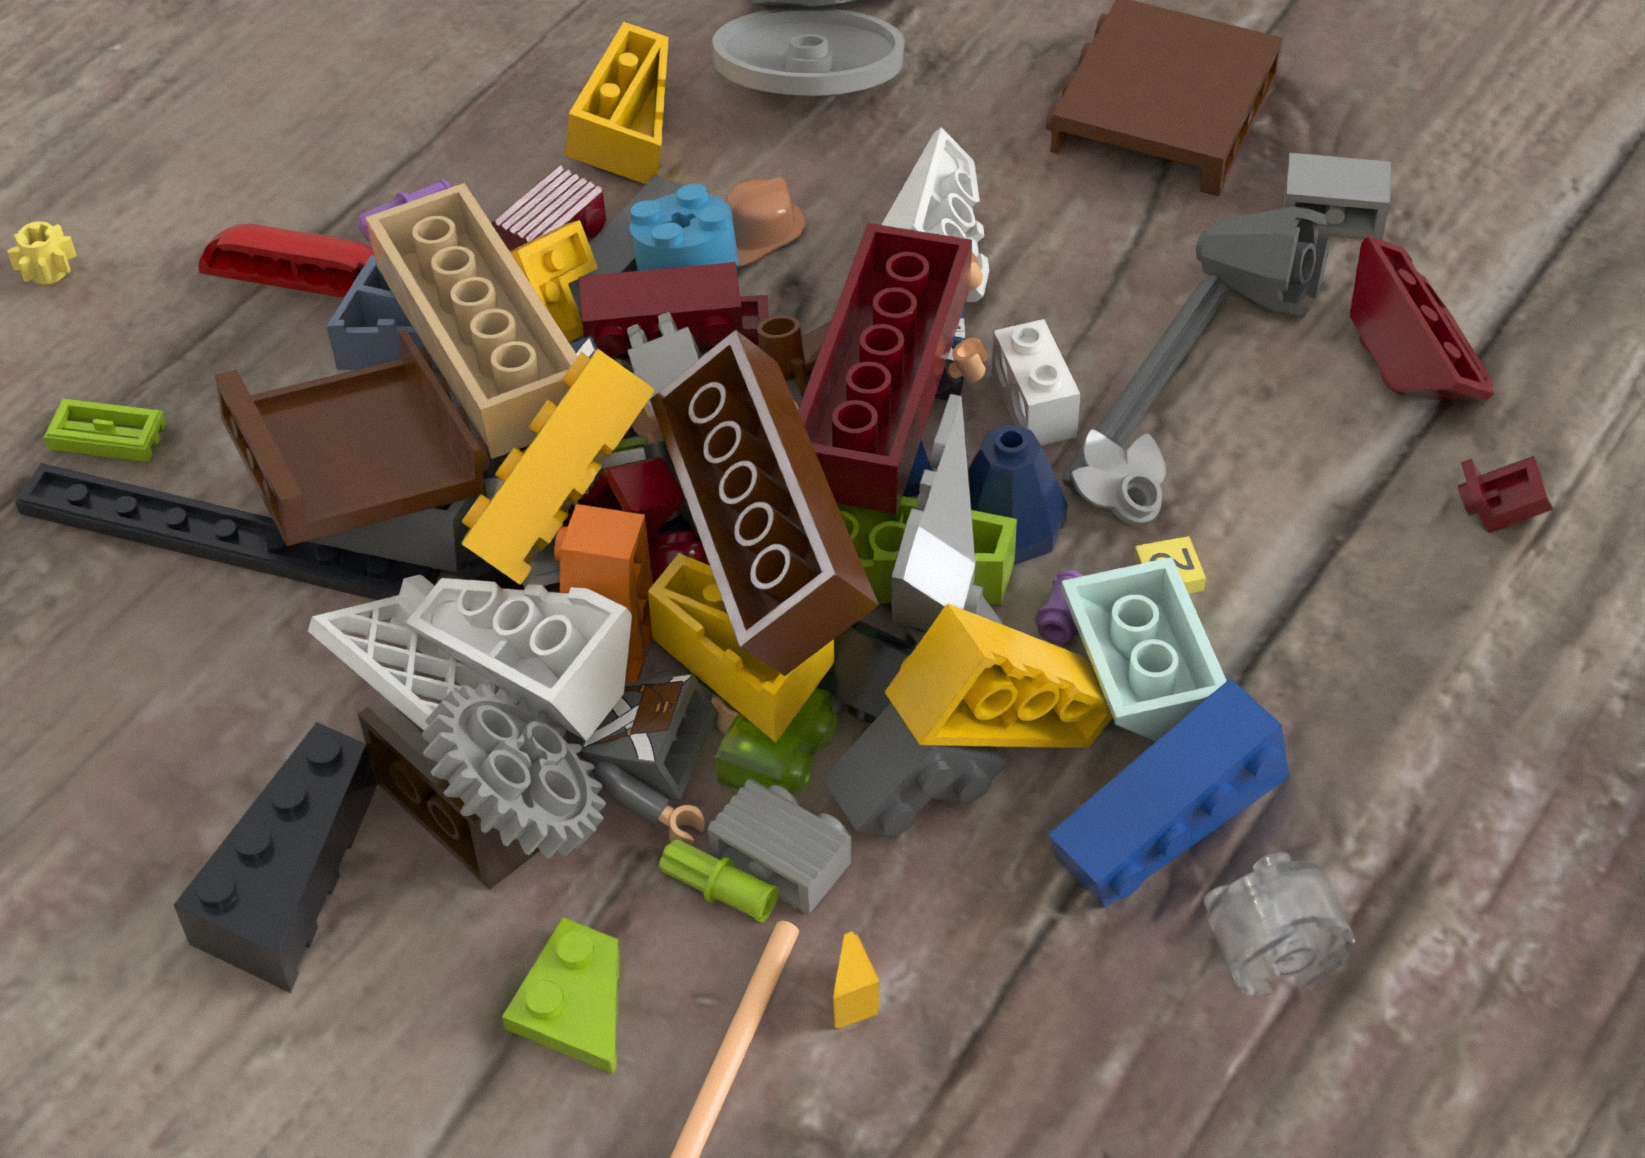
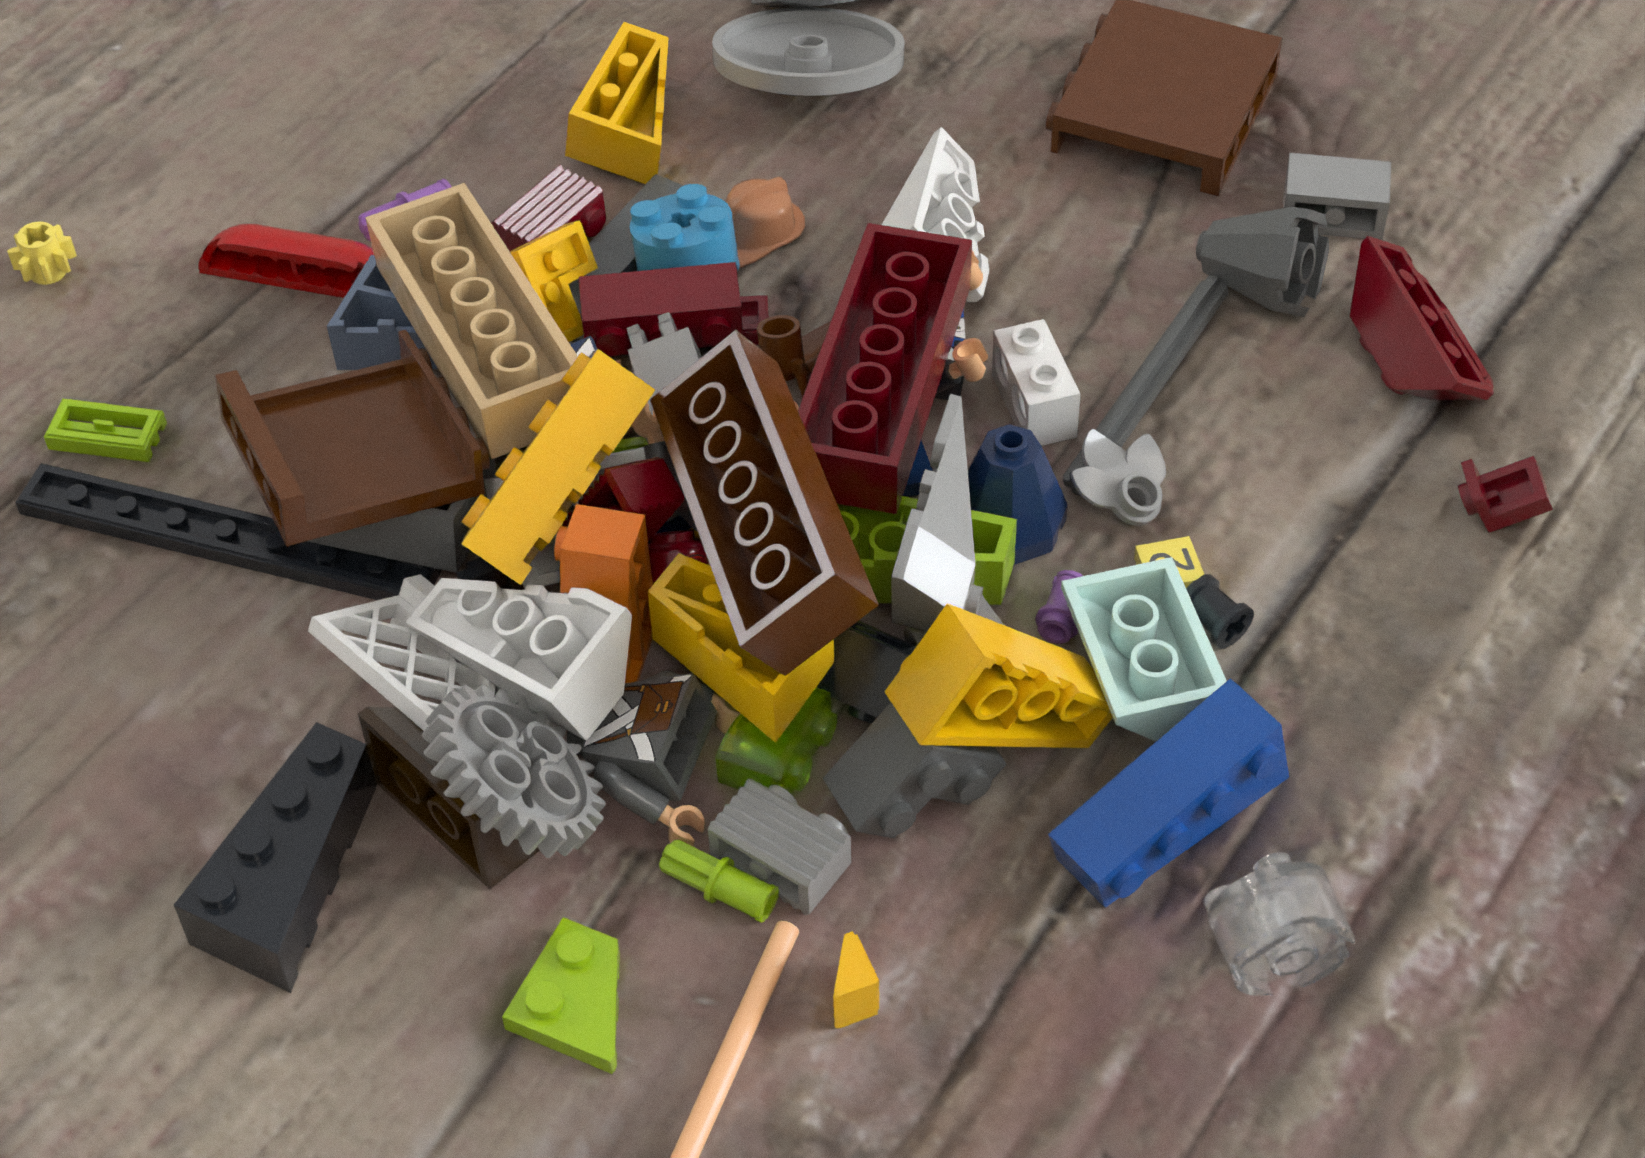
none -> black bush [1186,574,1254,649]

